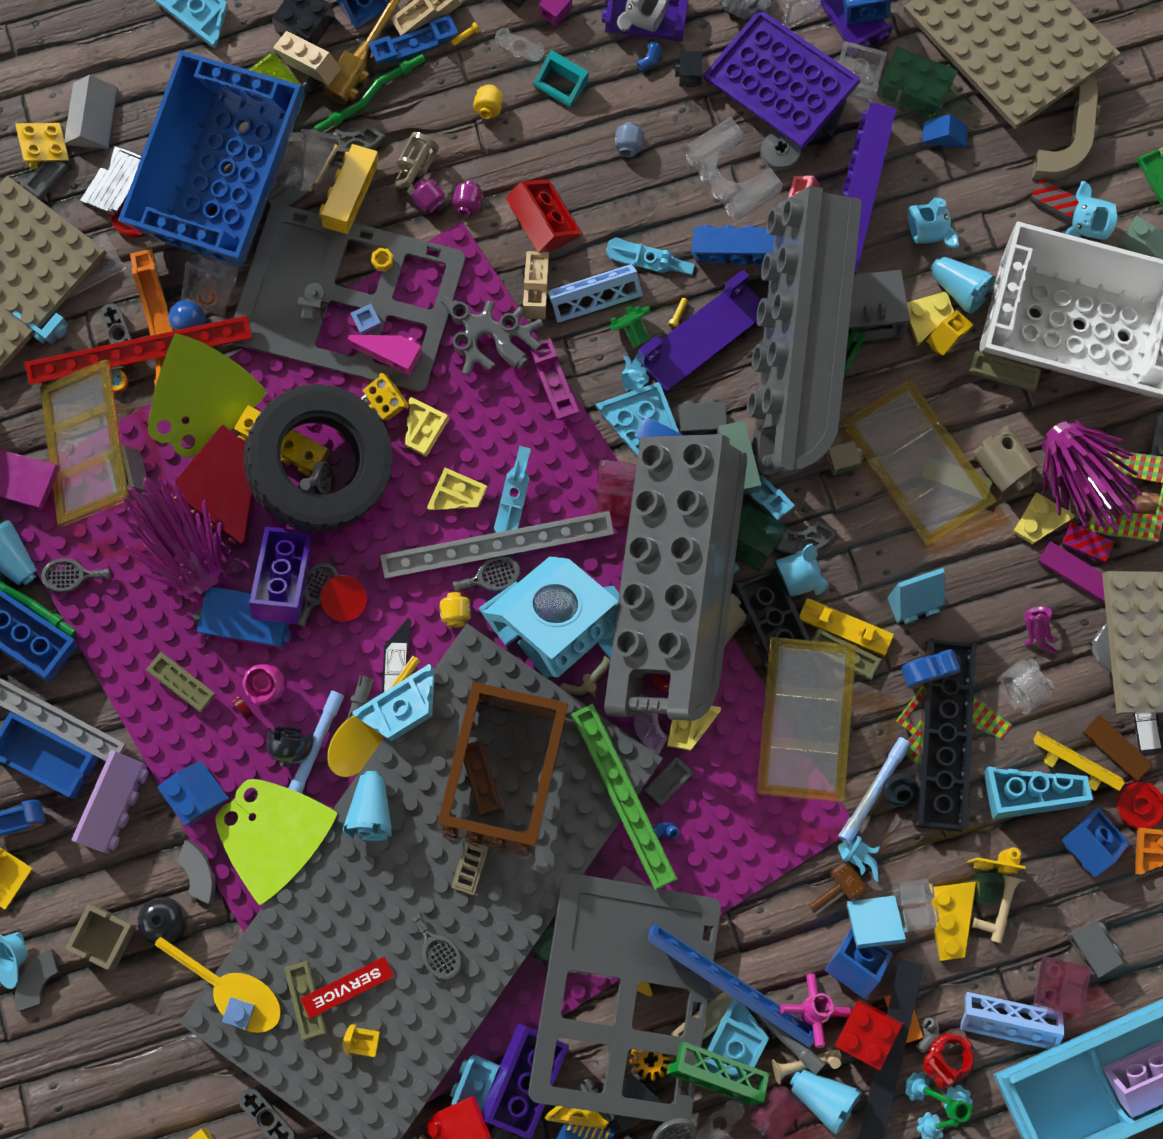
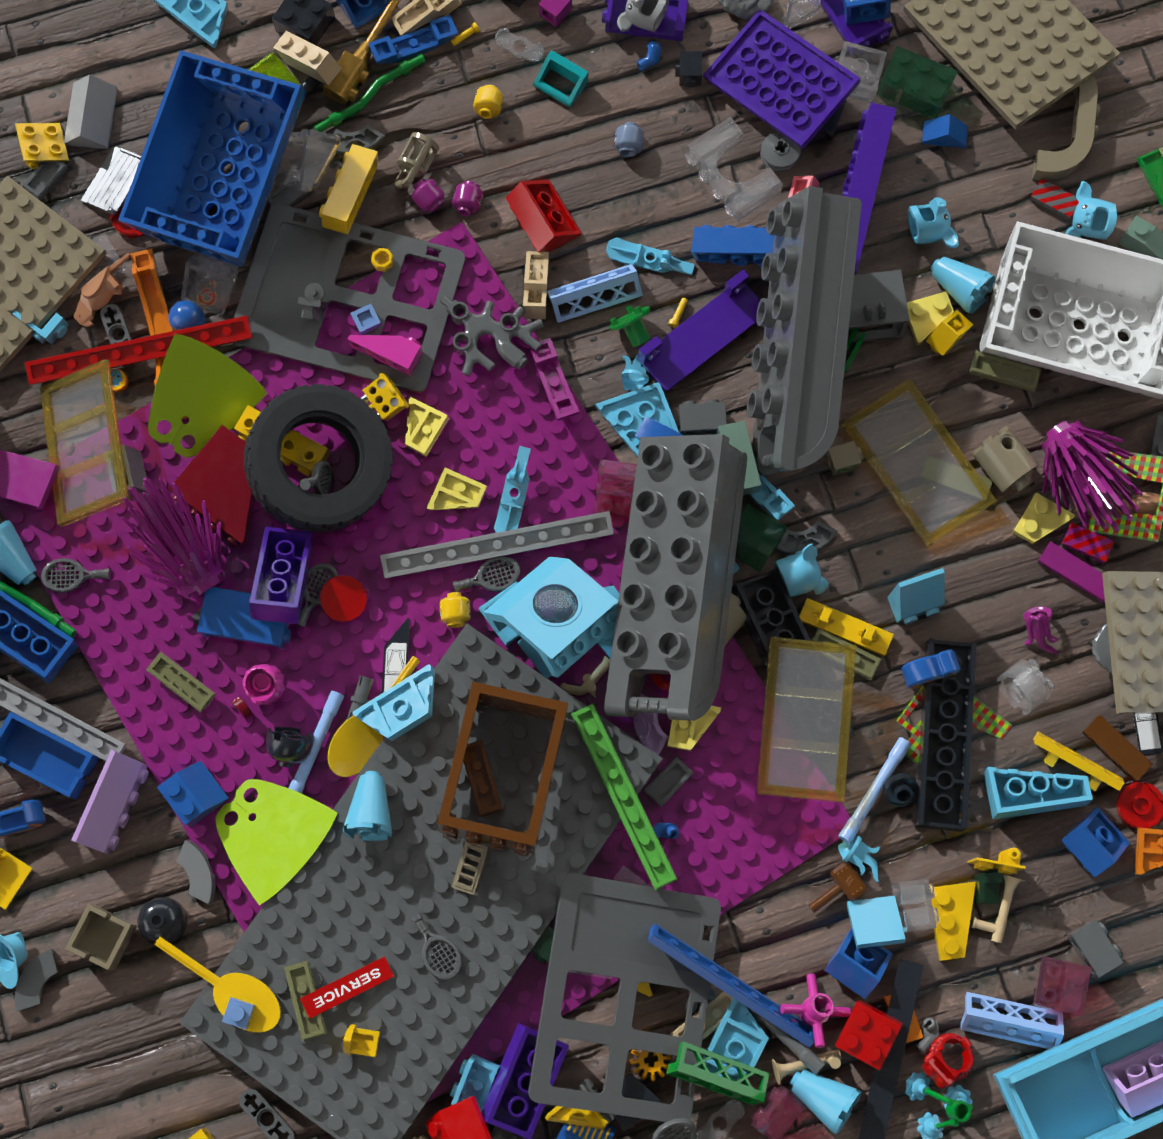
none -> nougat animal [74,253,131,327]

